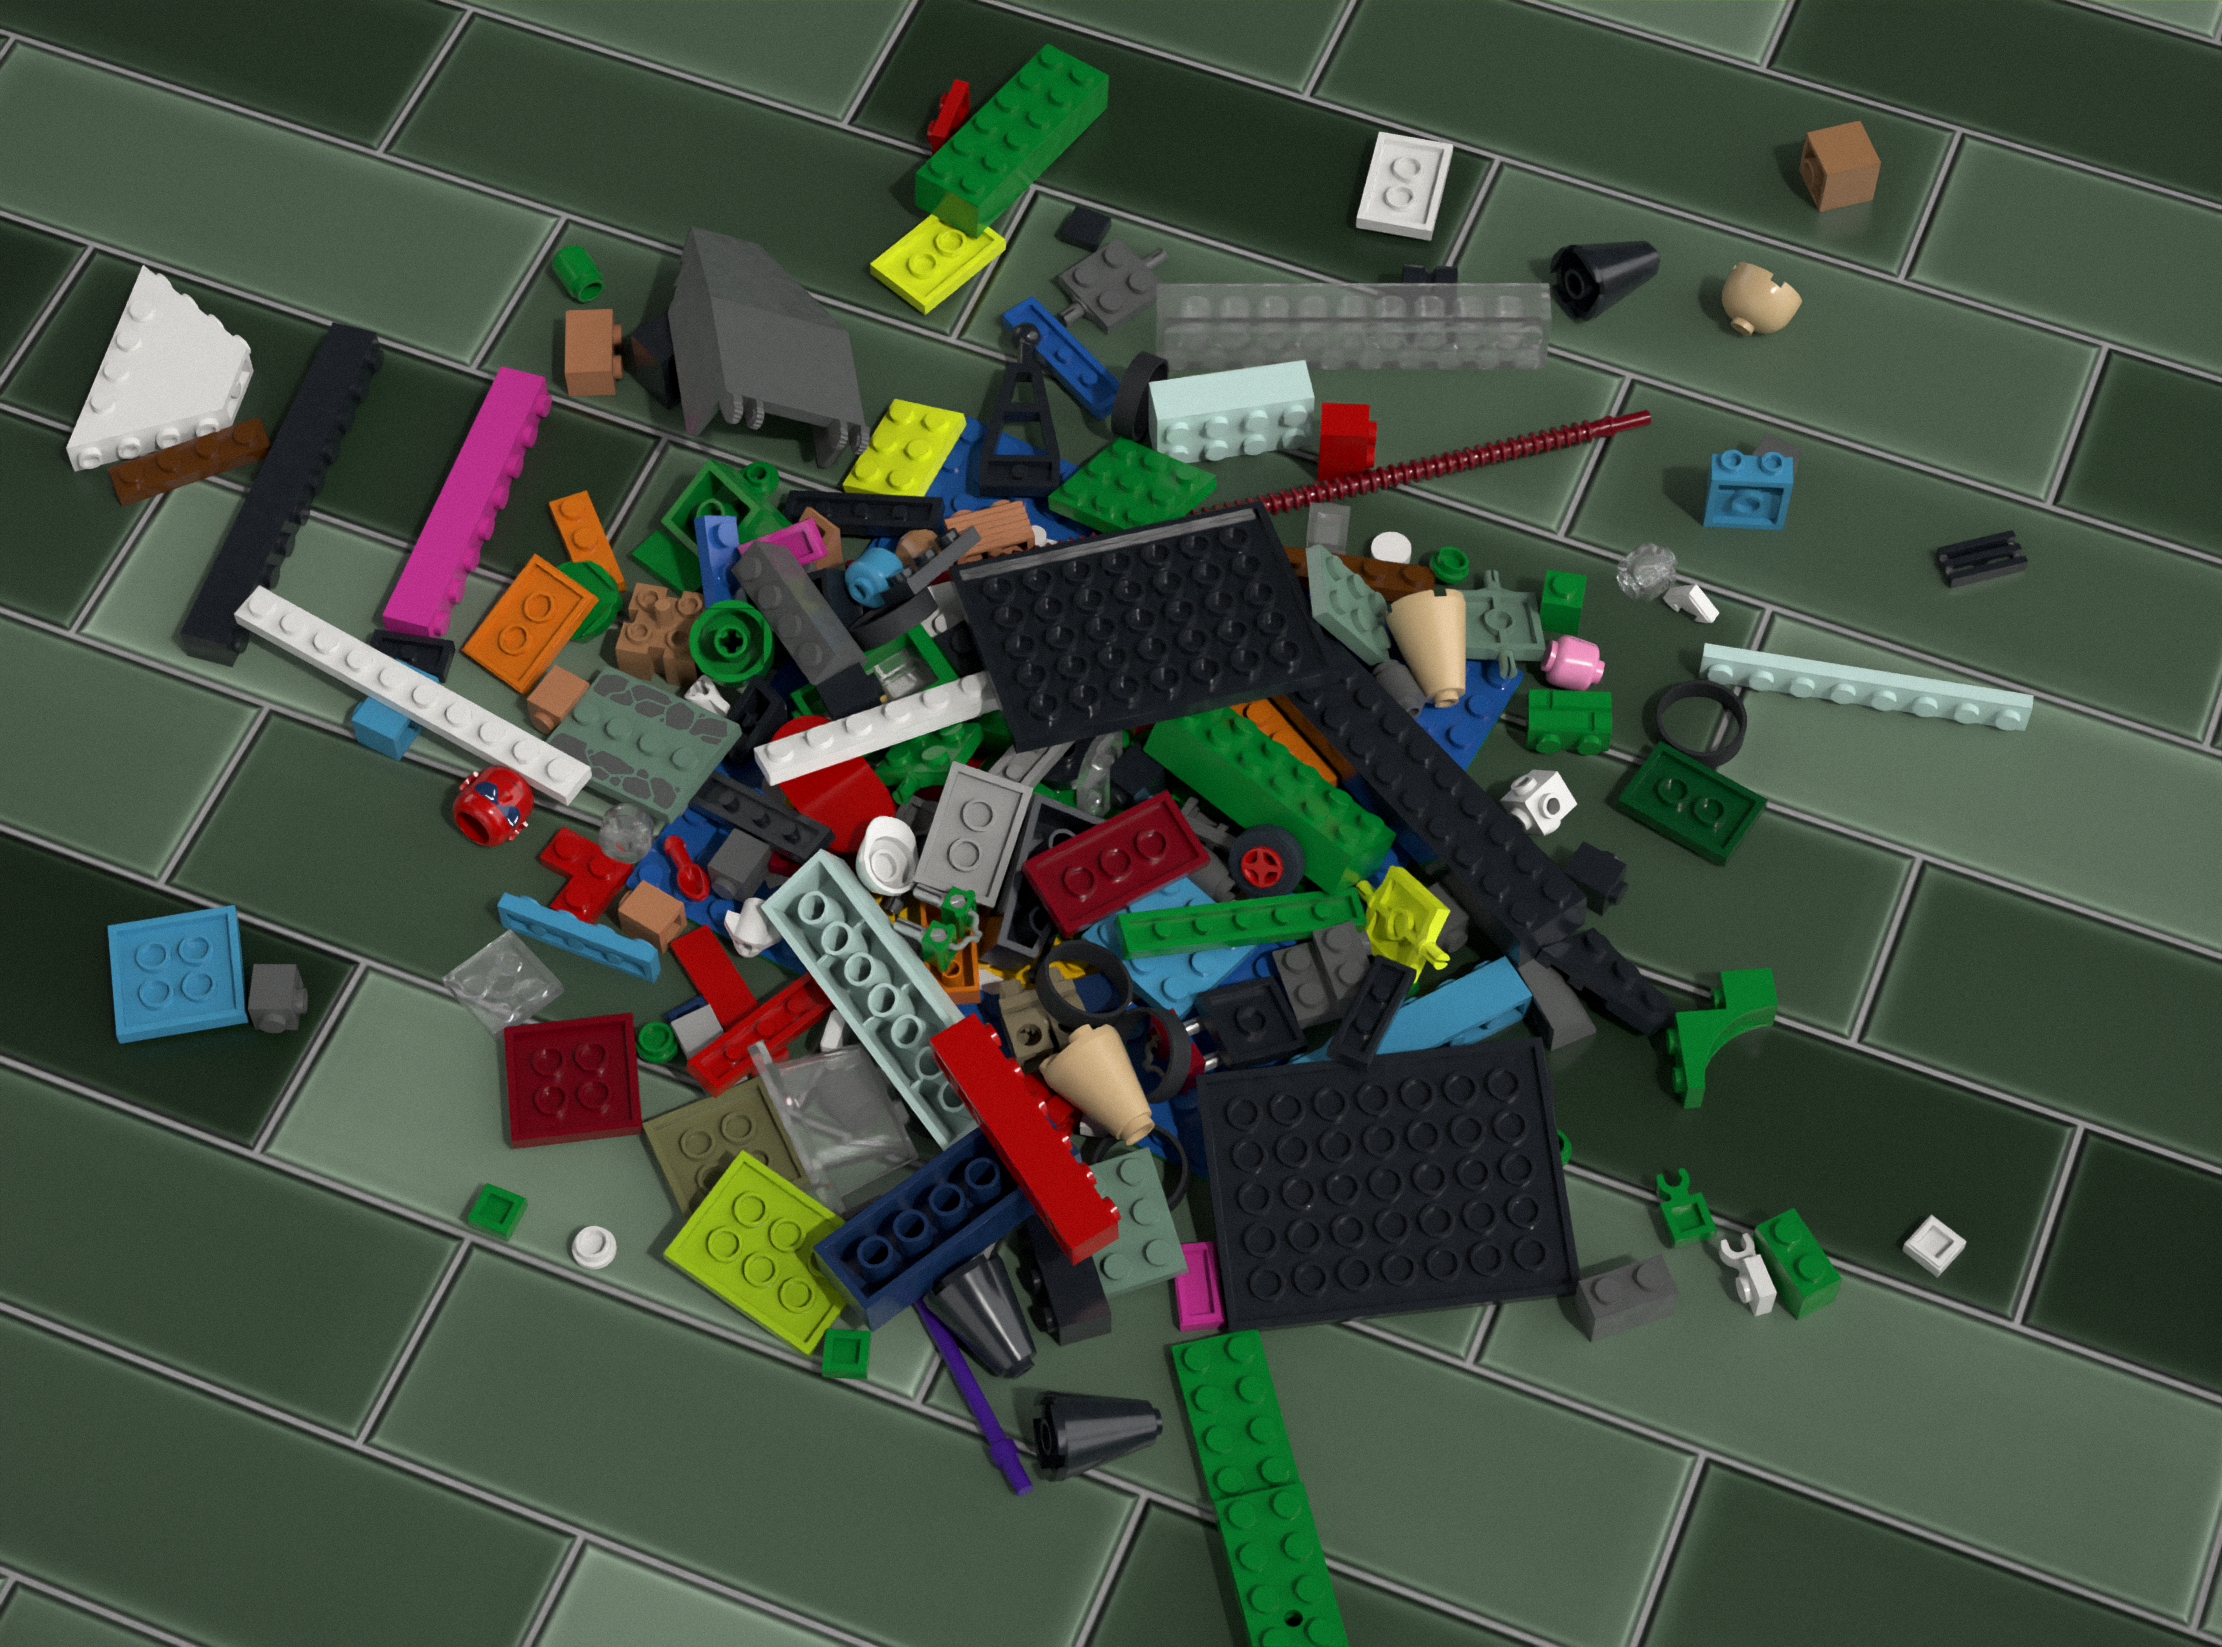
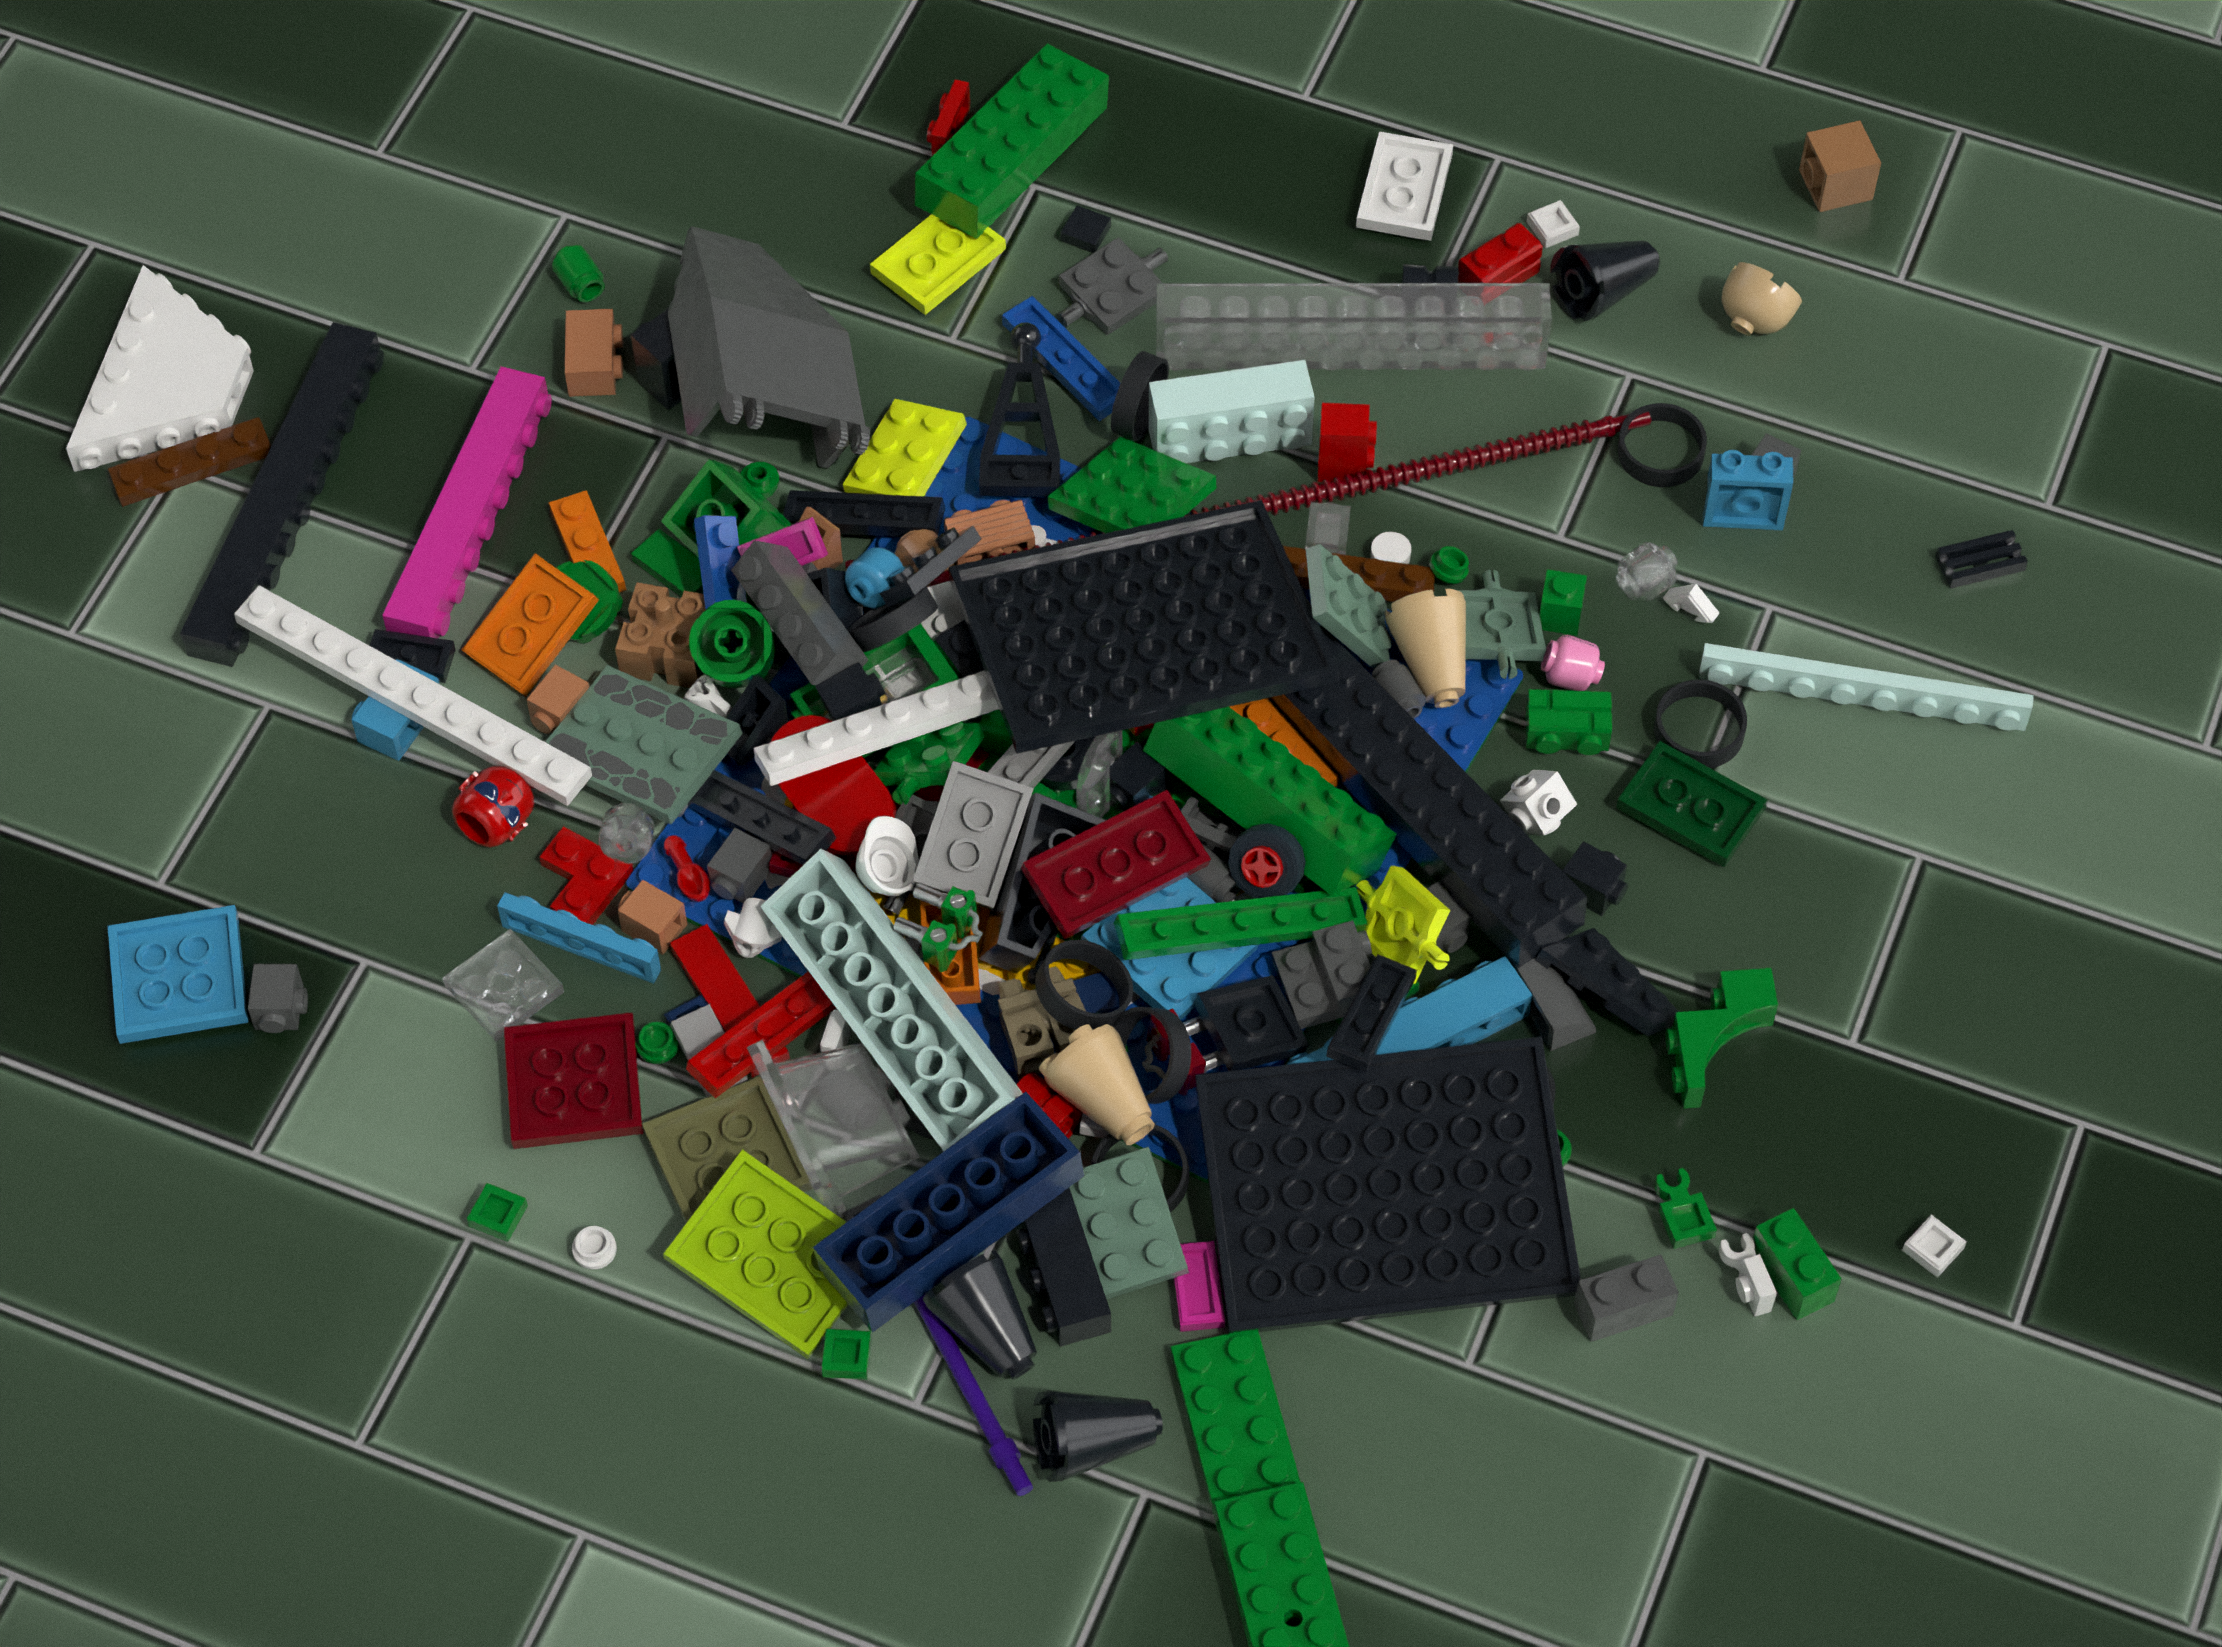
red brick [929,1012,1121,1266] -> none
none -> red brick [1457,223,1543,309]
none -> white tile [1527,200,1580,249]
none -> black tyre [1617,403,1707,487]

